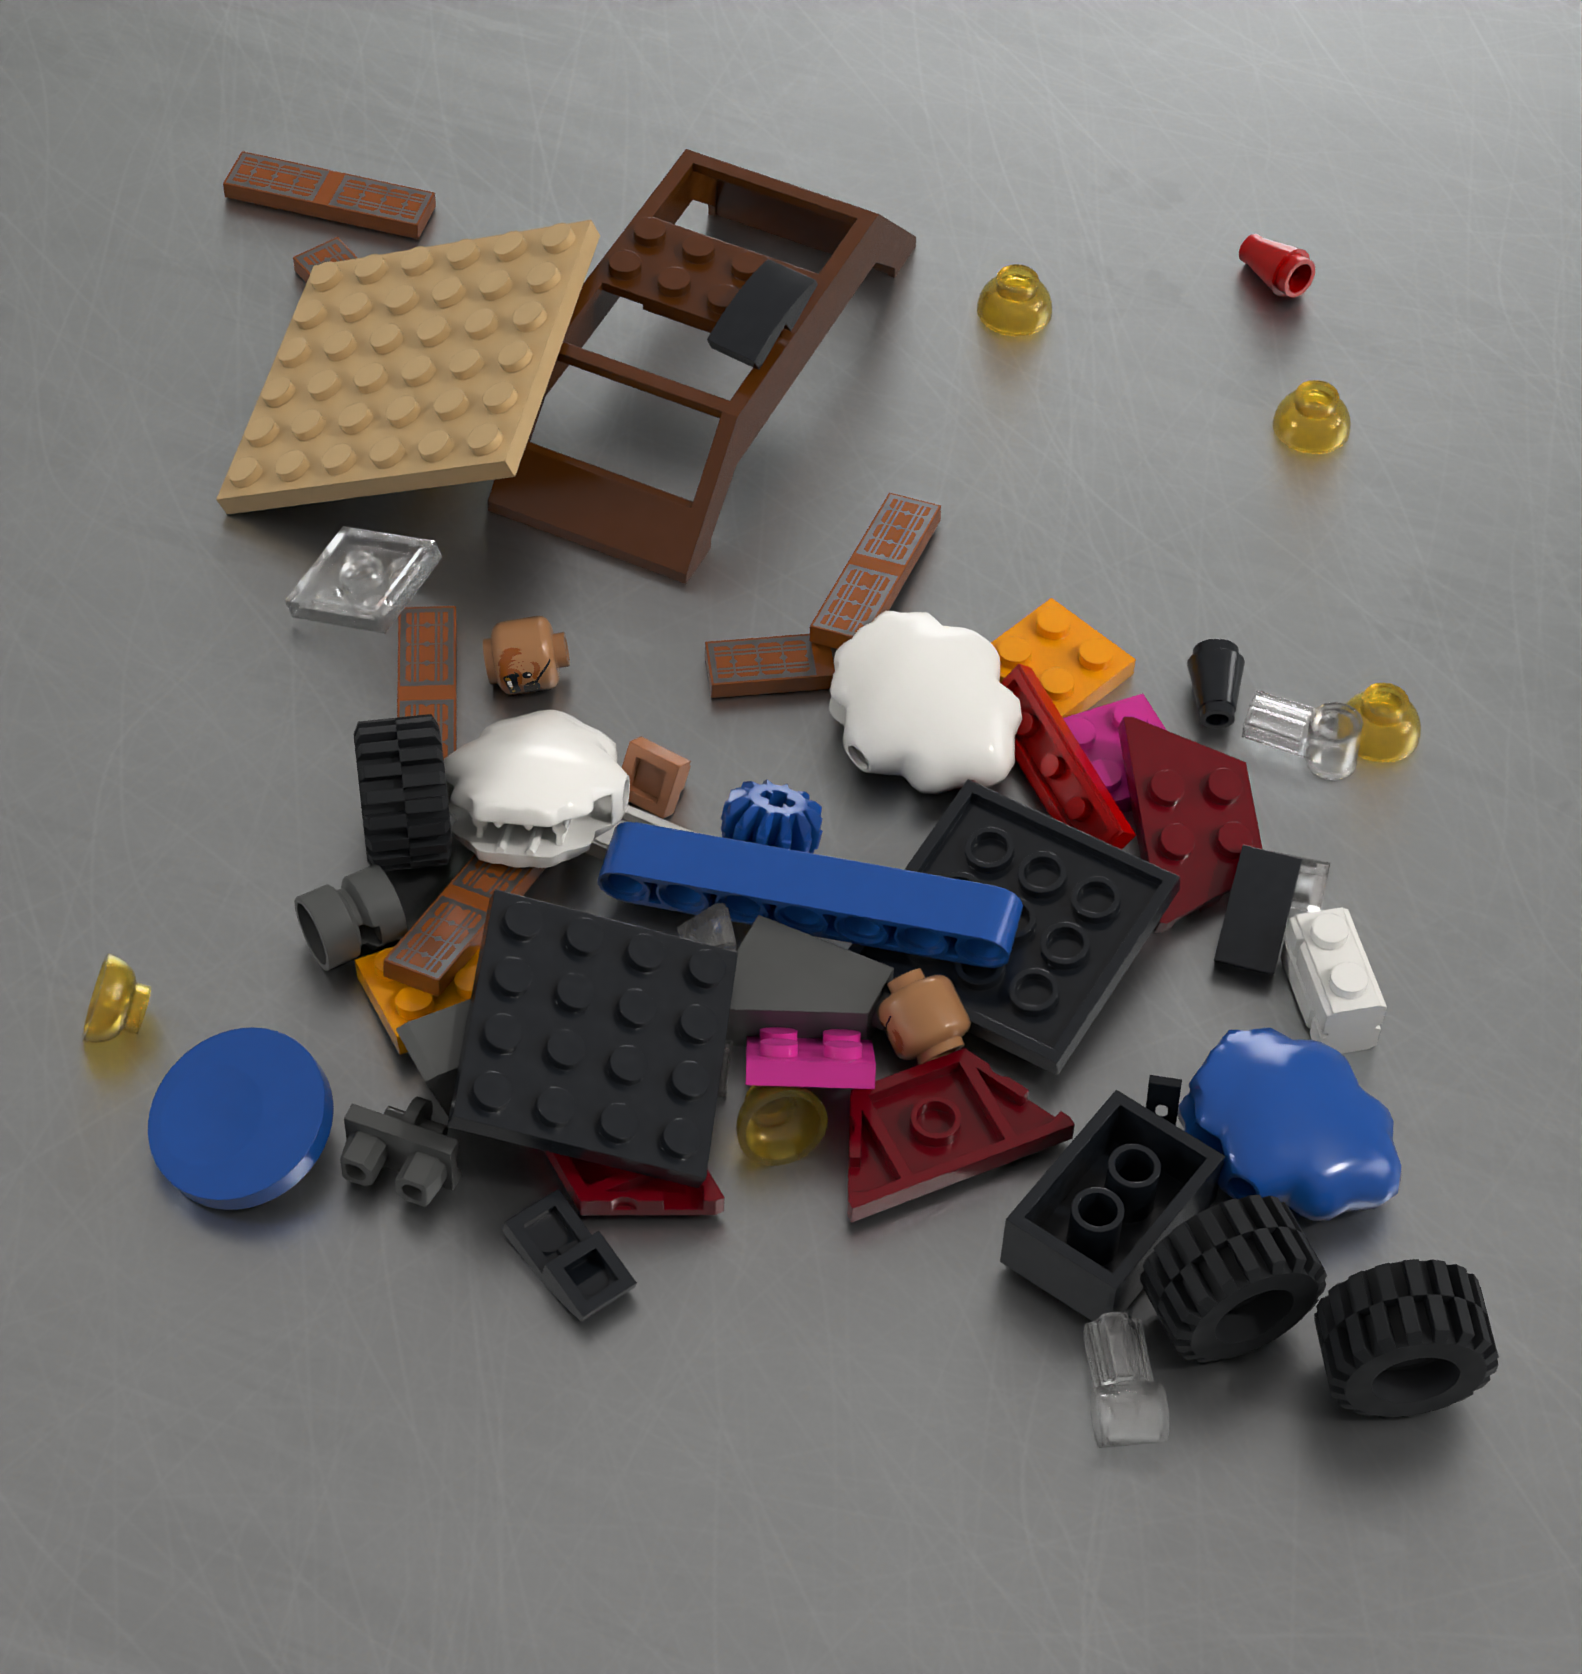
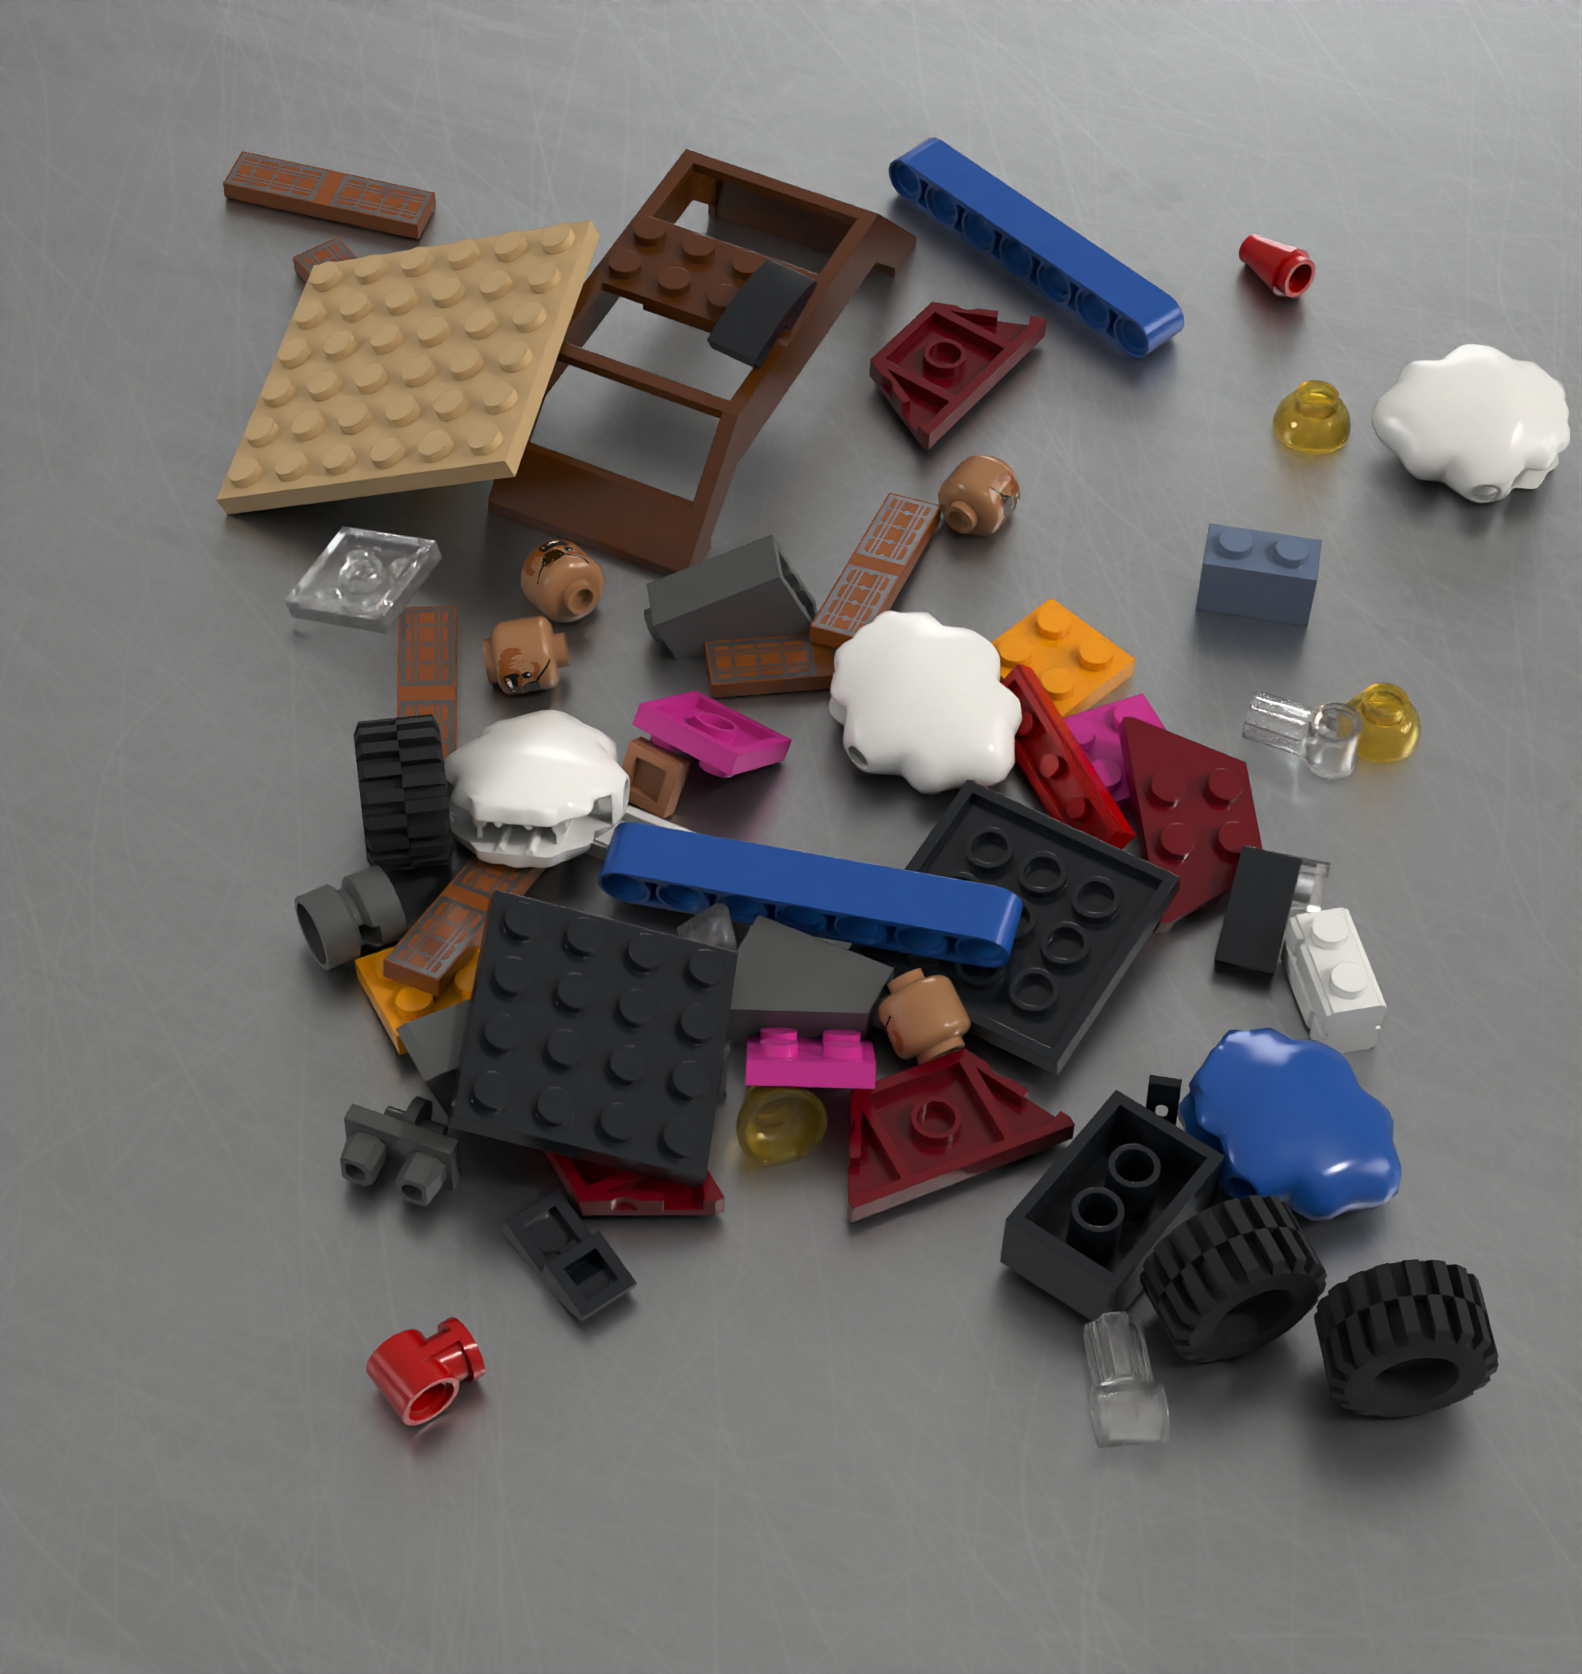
clear yellow piece [82,953,151,1043] -> none
blue piece [148,1027,334,1210] -> none
blue gear [721,780,823,854] -> none
clear yellow piece [977,264,1052,336] -> none
black cone [1187,639,1245,729] -> none
none -> red piece [366,1317,485,1426]
none -> medium nougat head [520,539,605,624]
none -> dark pink plate [632,690,792,778]
none -> dark grey slope [644,535,818,659]
none -> dark red wing [869,302,1047,450]
none -> blue beam [889,137,1184,358]
none -> medium nougat head [938,455,1020,537]
none -> sand blue brick [1195,523,1322,627]
none -> white piece [1371,344,1570,503]

